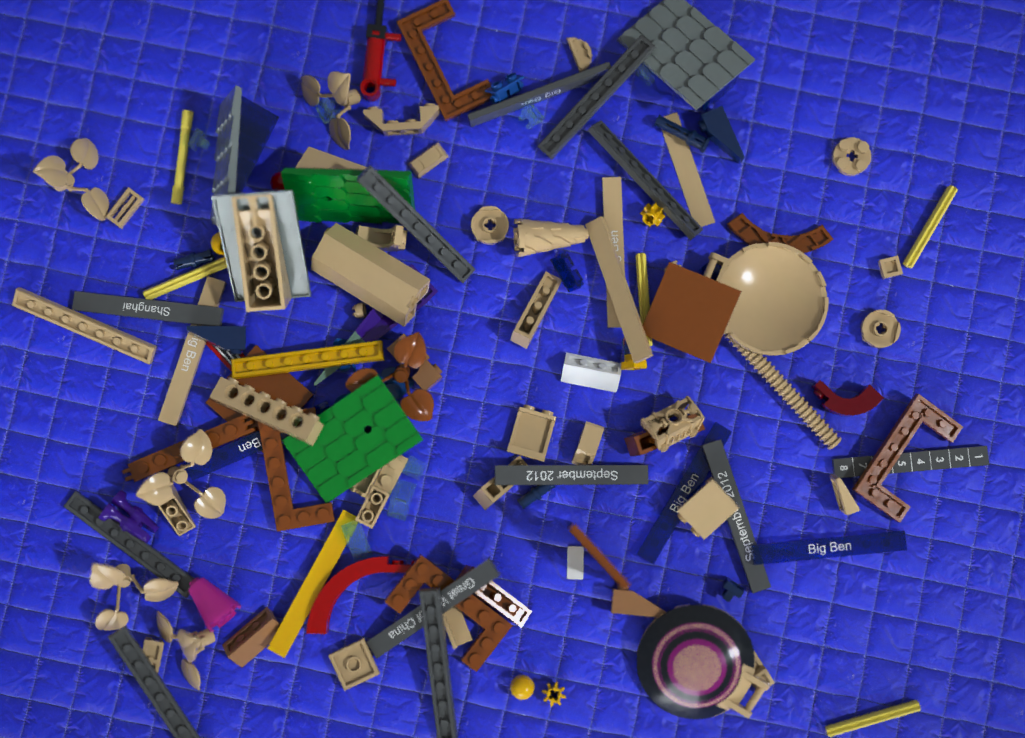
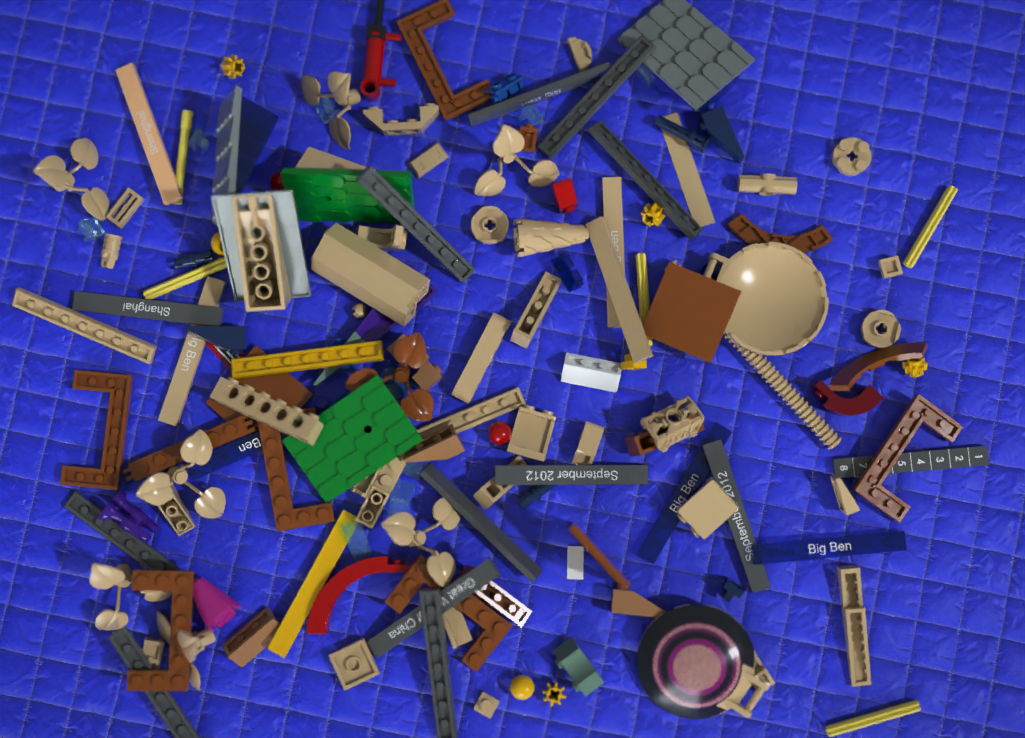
none -> dark orange plate [60,370,134,490]
none -> clear light blue tile [77,217,105,242]
none -> tan hinge [101,233,122,269]
none -> light nougat tile [115,62,183,205]
none -> dark orange plate [126,569,194,691]
none -> yellow gear [221,54,245,79]
none -> tan plant [381,498,461,588]
none -> tan tile [401,387,526,455]
none -> medium nougat slope [402,424,465,463]
none -> dark grey tile [420,463,543,582]
none -> tan beam [451,312,511,404]
none -> tan plate [473,691,500,719]
none -> tan plant [474,124,560,196]
none -> red piece [489,421,511,445]
none -> dark orange bracket [518,124,538,153]
none -> red slope [552,178,578,214]
none -> sand green brick [553,637,604,696]
none -> tan piece [738,173,797,196]
none -> tile [829,342,928,391]
none -> tan slope [837,564,871,687]
none -> yellow gear [902,357,927,377]

